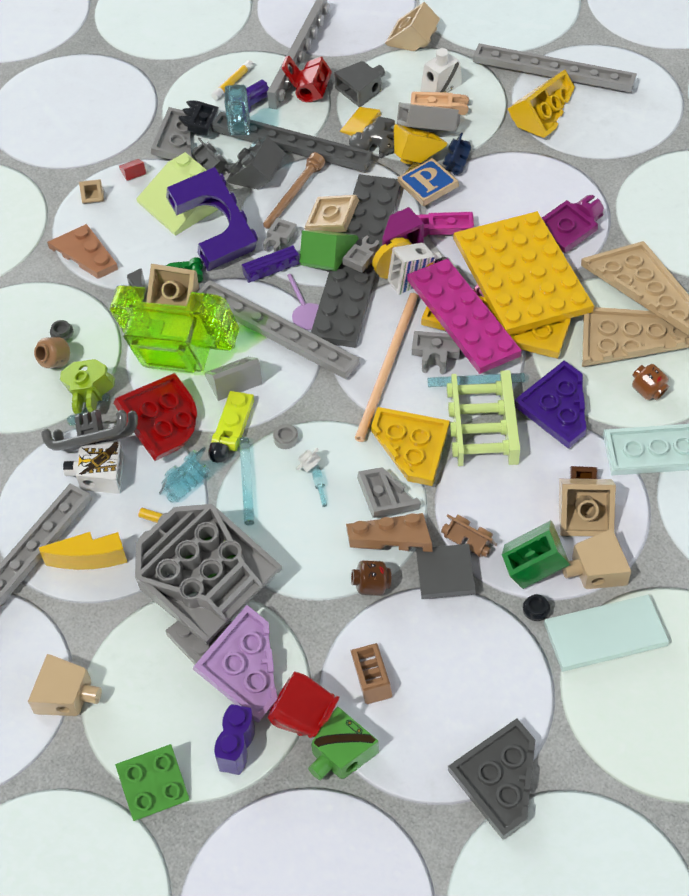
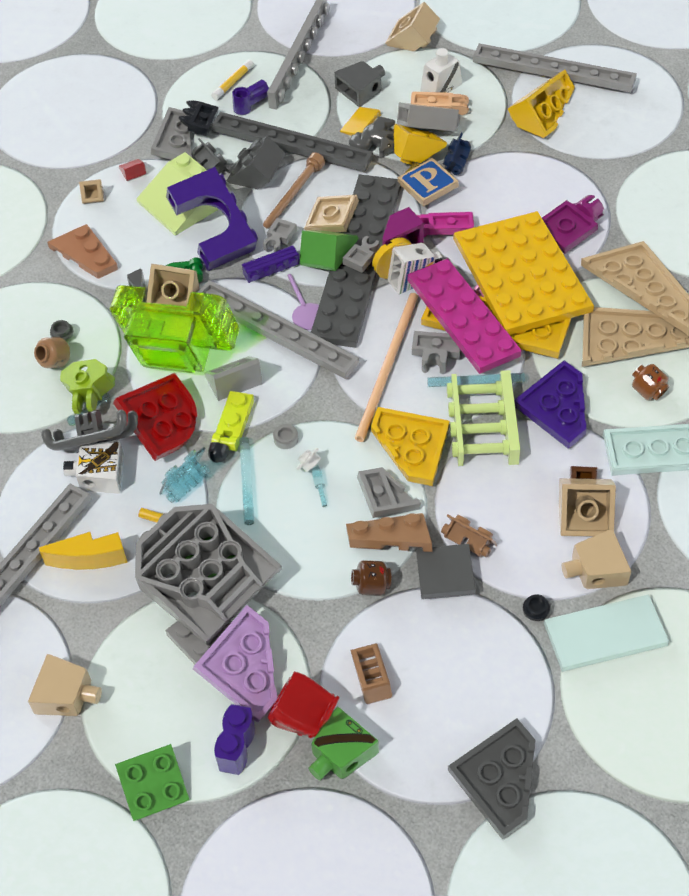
clear light blue brick [224,85,250,136] -> none
red piece [282,56,332,102] -> none
green slope [502,520,570,589] -> none

